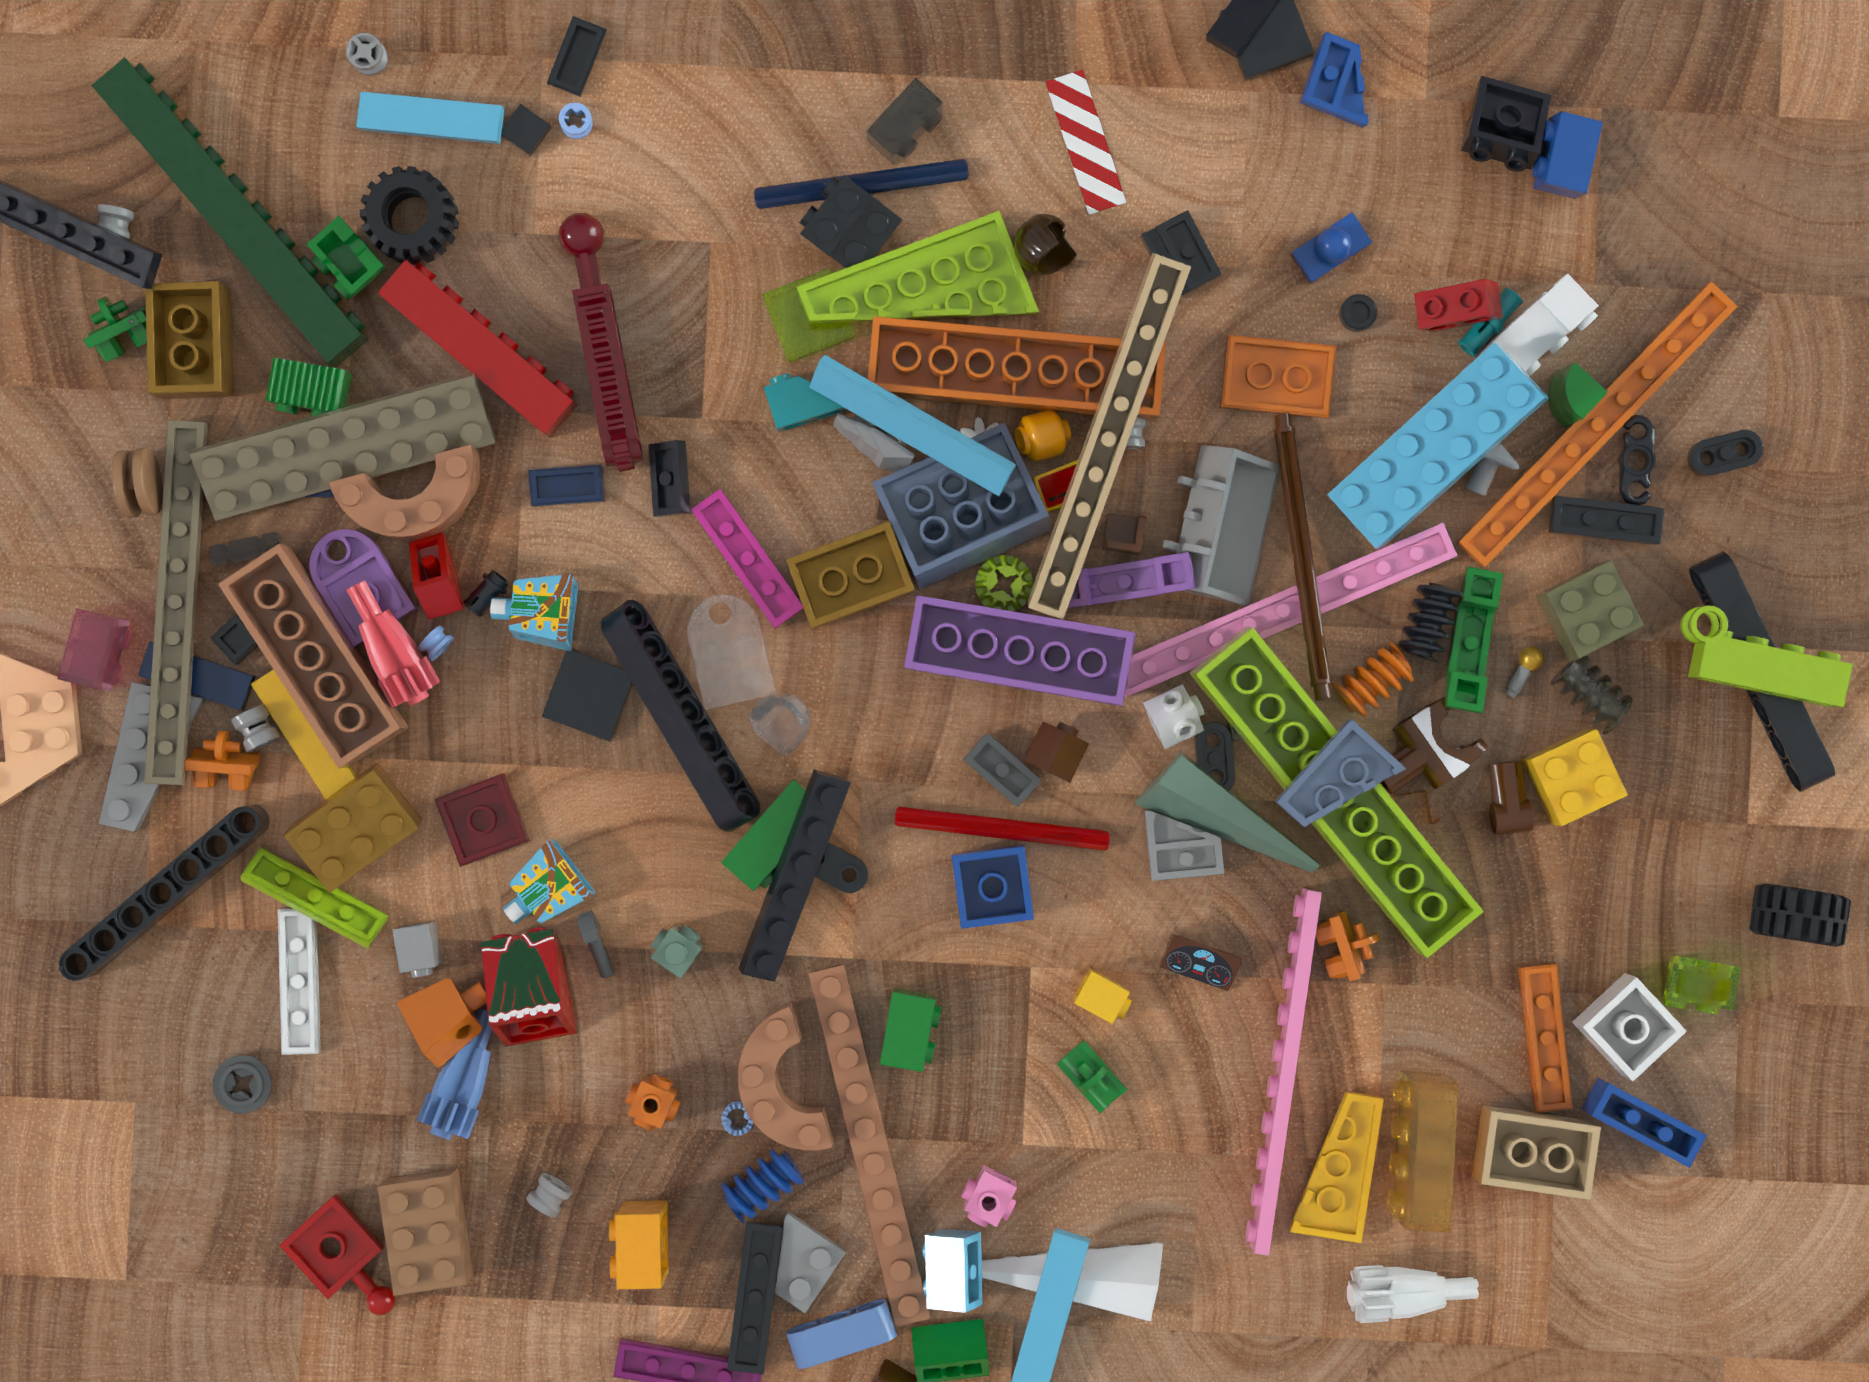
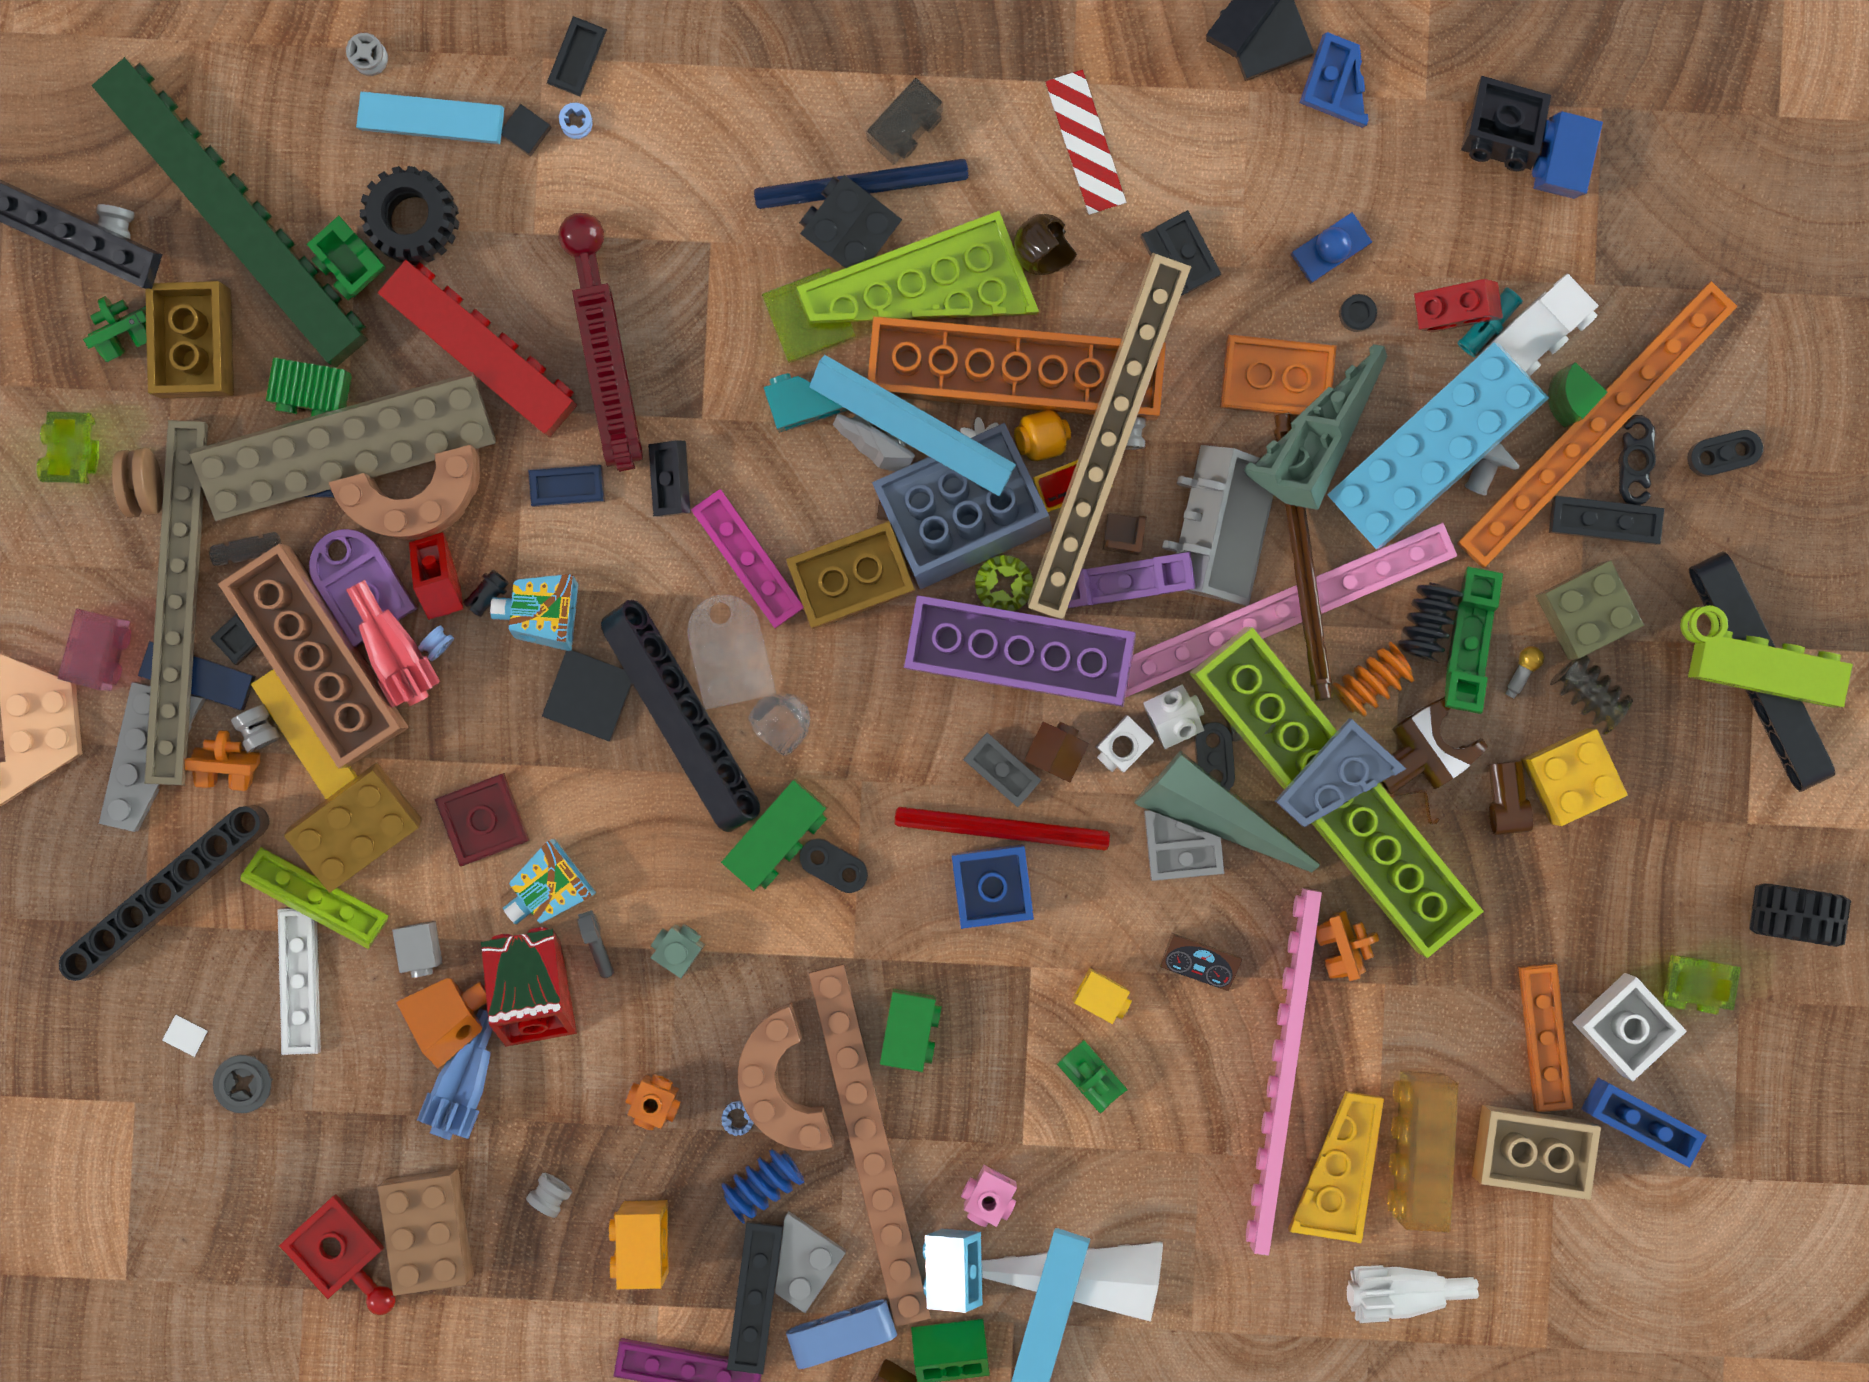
black plate [738,769,851,982] -> none
none -> clear neon green cylinder [37,411,99,484]
none -> white sticker [162,1015,208,1057]
none -> white brick [1096,716,1154,772]
none -> sand green wedge [1244,344,1388,510]

